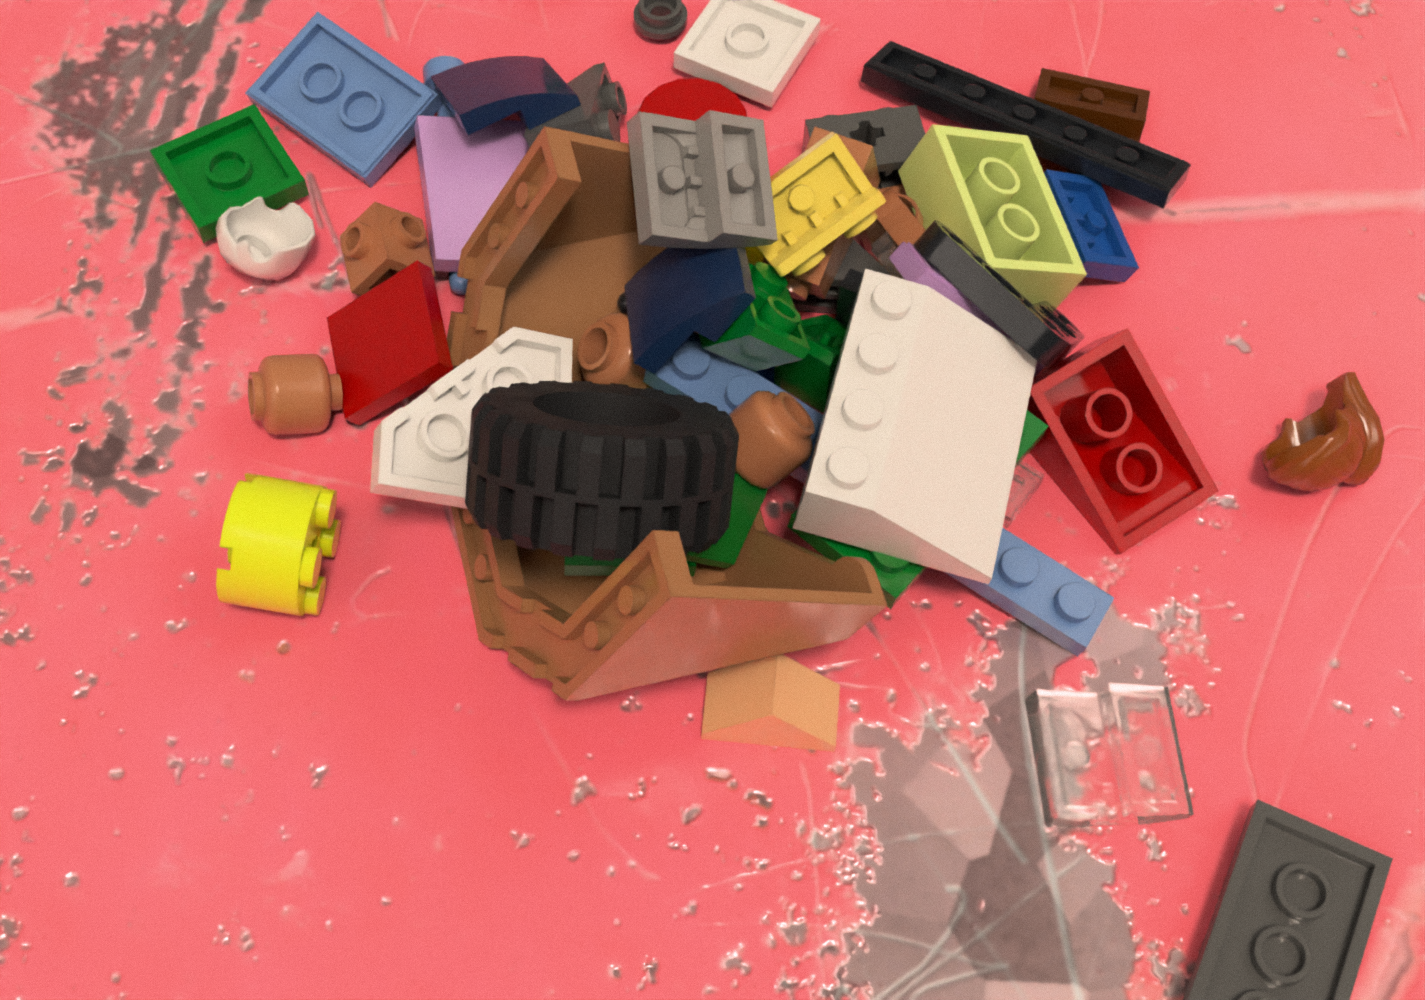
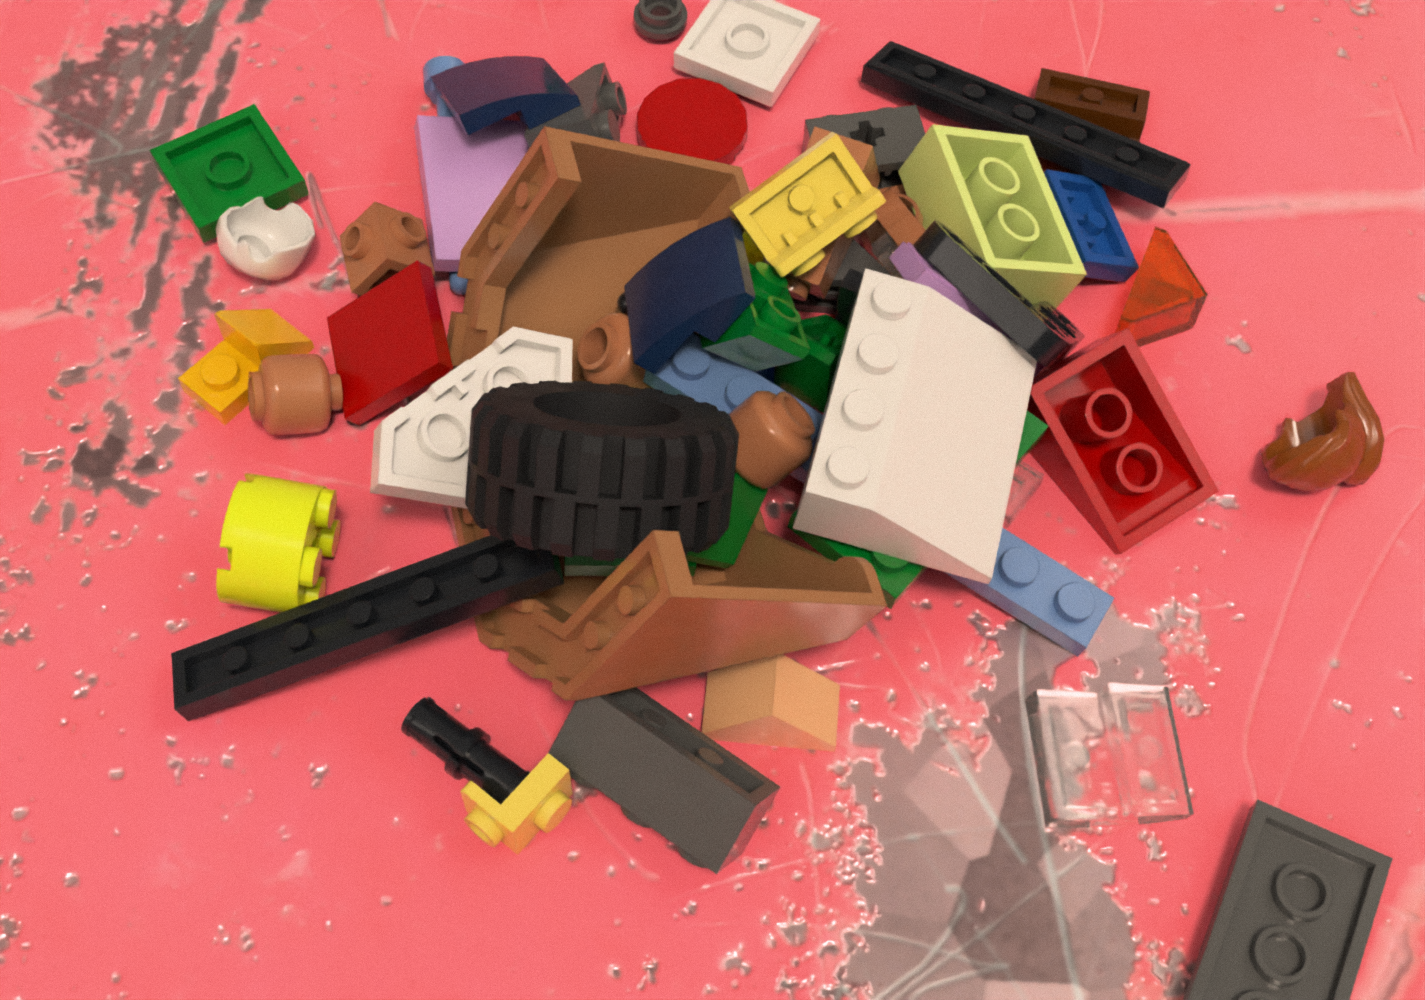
medium blue tile [245,11,443,188] -> none
light grey slope [627,110,778,249] -> none
none -> black plate [171,535,564,721]
none -> yellow slope [178,309,314,425]
none -> black pin [401,697,530,804]
none -> light yellow bracket [460,753,573,855]
none -> dark grey brick [549,687,781,874]
none -> clear orange slope [1115,227,1208,347]

